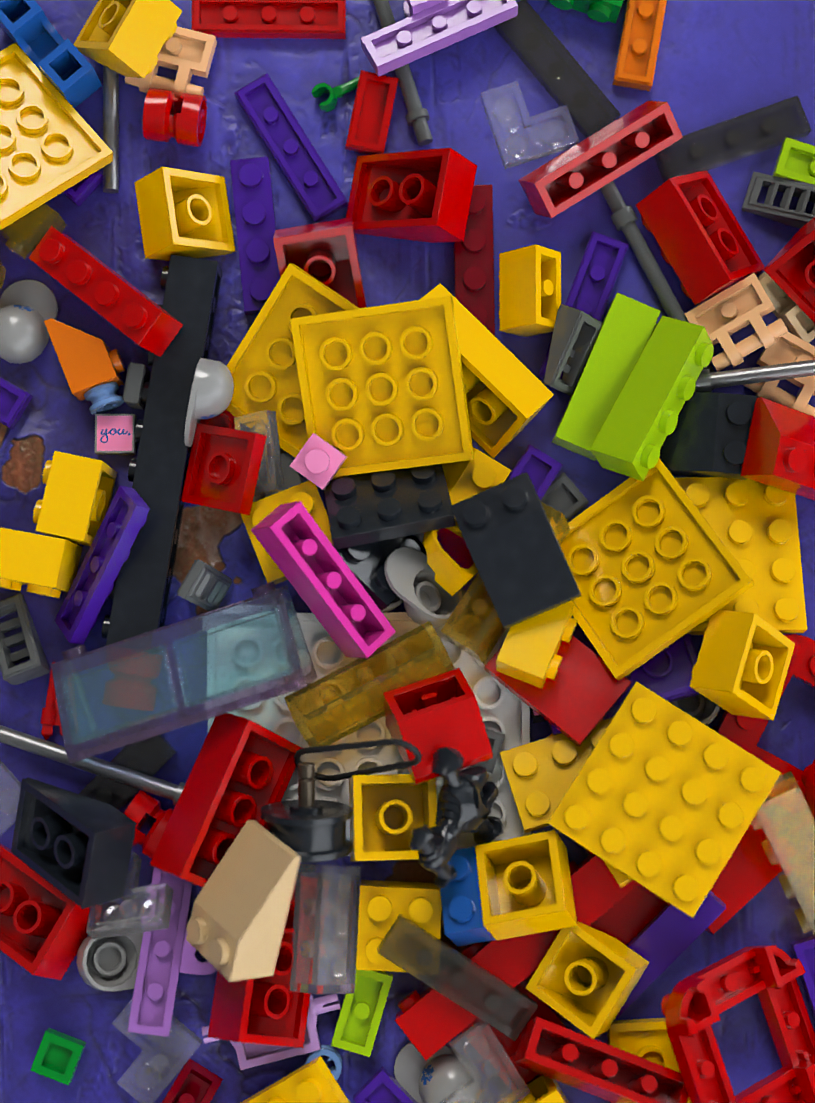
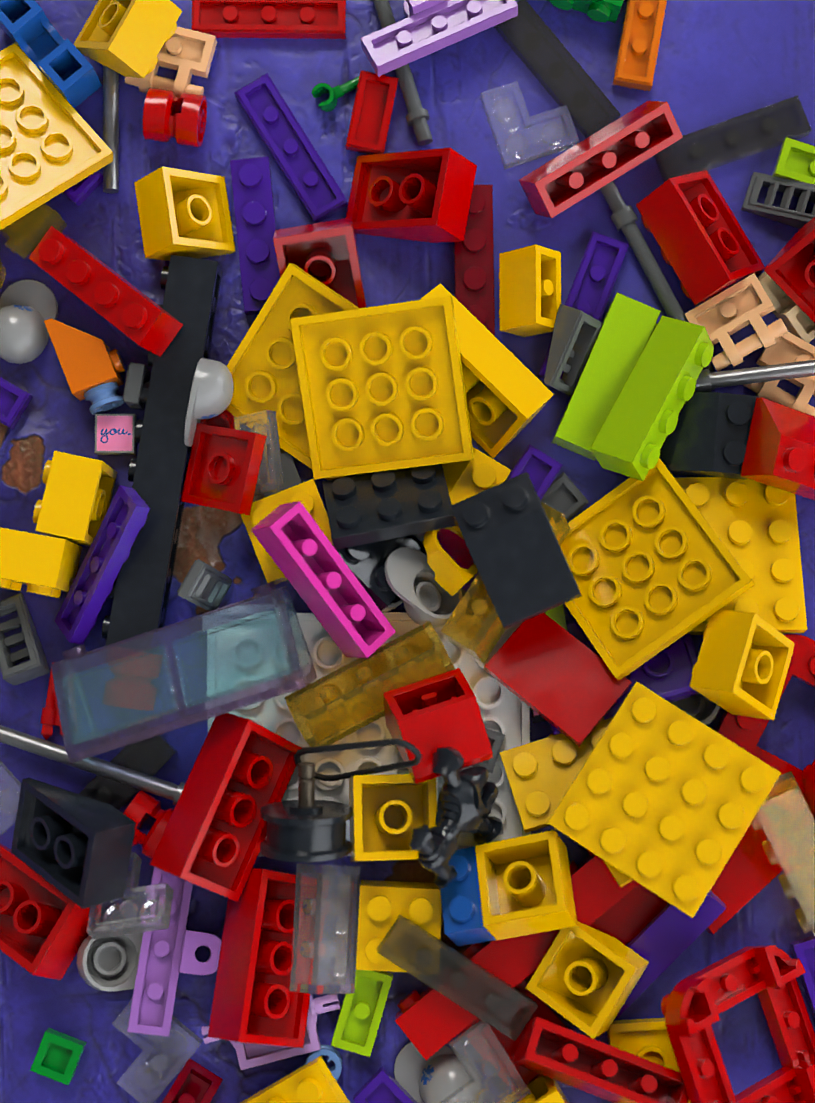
tan slope [186,820,301,982] -> none
bright pink plate [290,433,347,490] -> none
yellow brick [496,602,578,689] -> none

